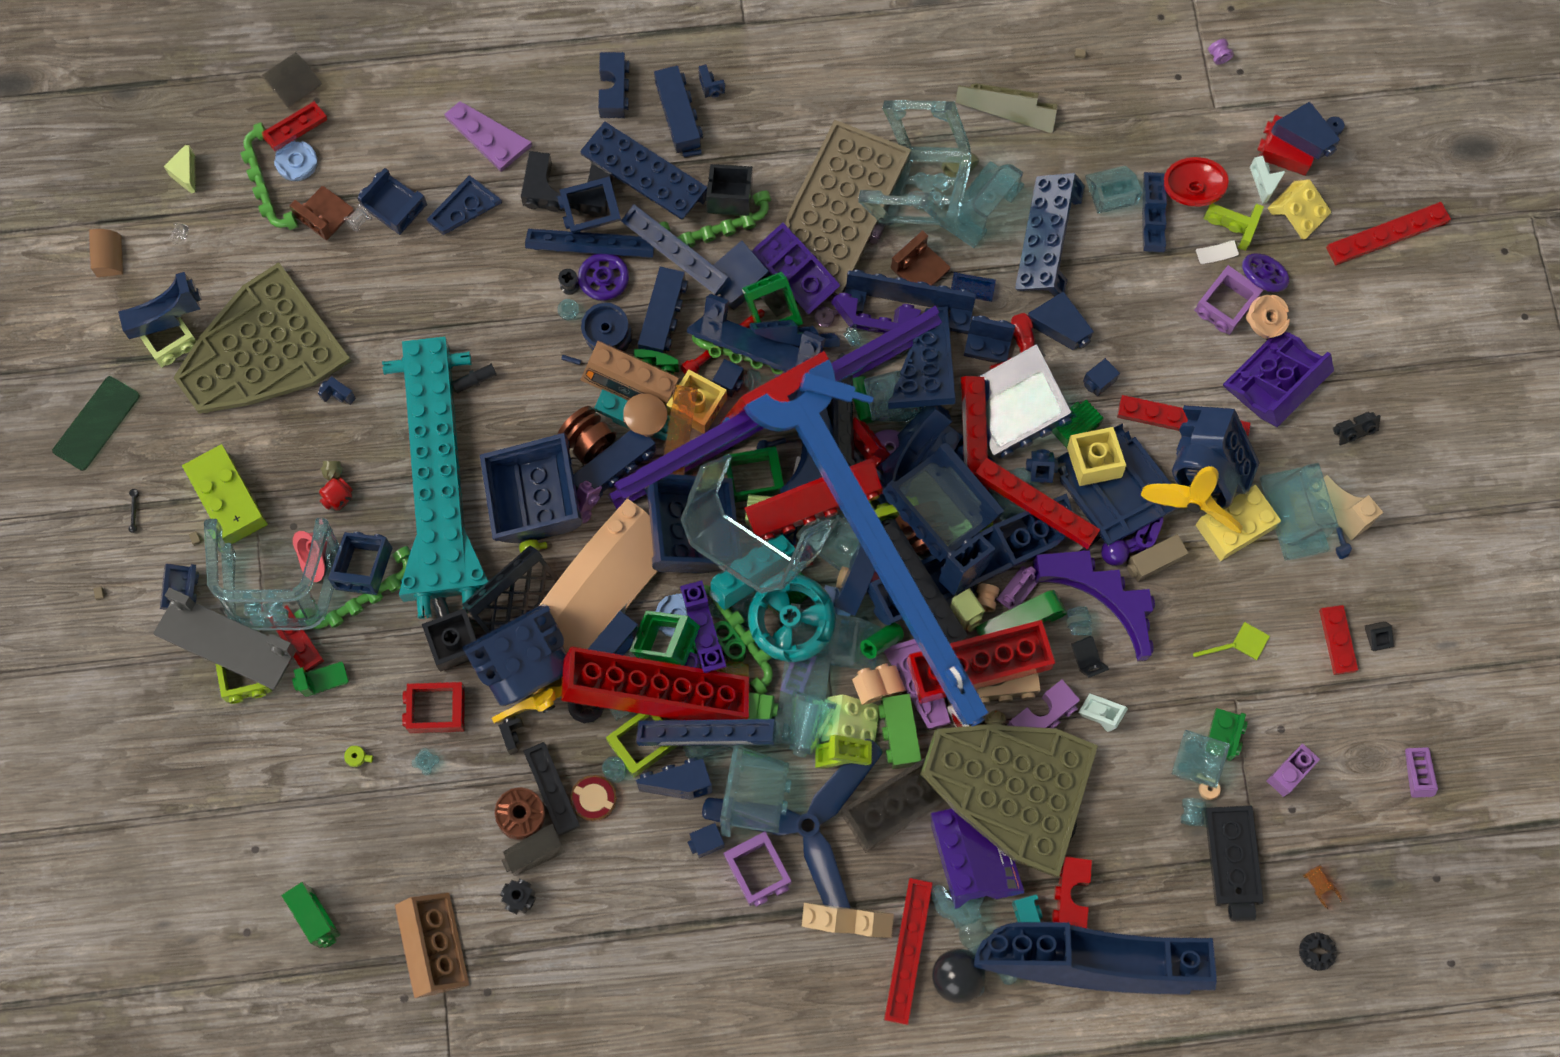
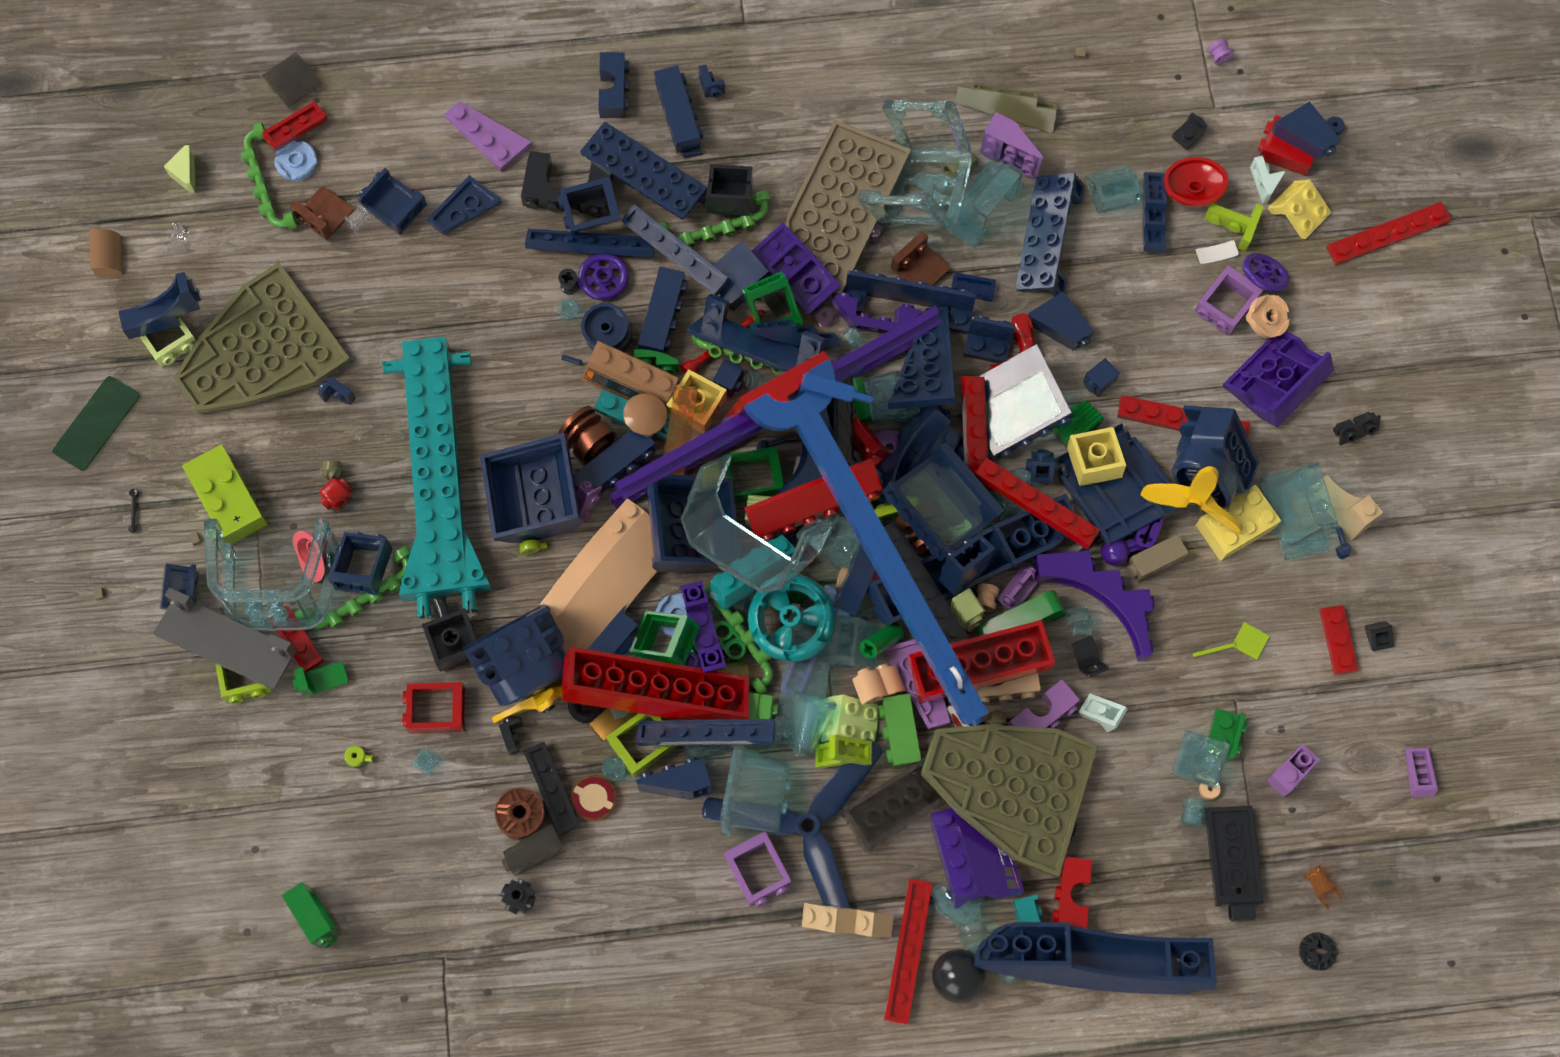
medium nougat slope [395,893,469,998] -> none
black pin [452,363,497,394] -> none
black fence [462,545,559,634] -> none
dark blue brick [687,823,725,858] -> none
none -> pearl gold slope [589,708,638,743]
none -> medium lavender slope [980,112,1043,178]
none -> black bracket [1171,112,1207,151]

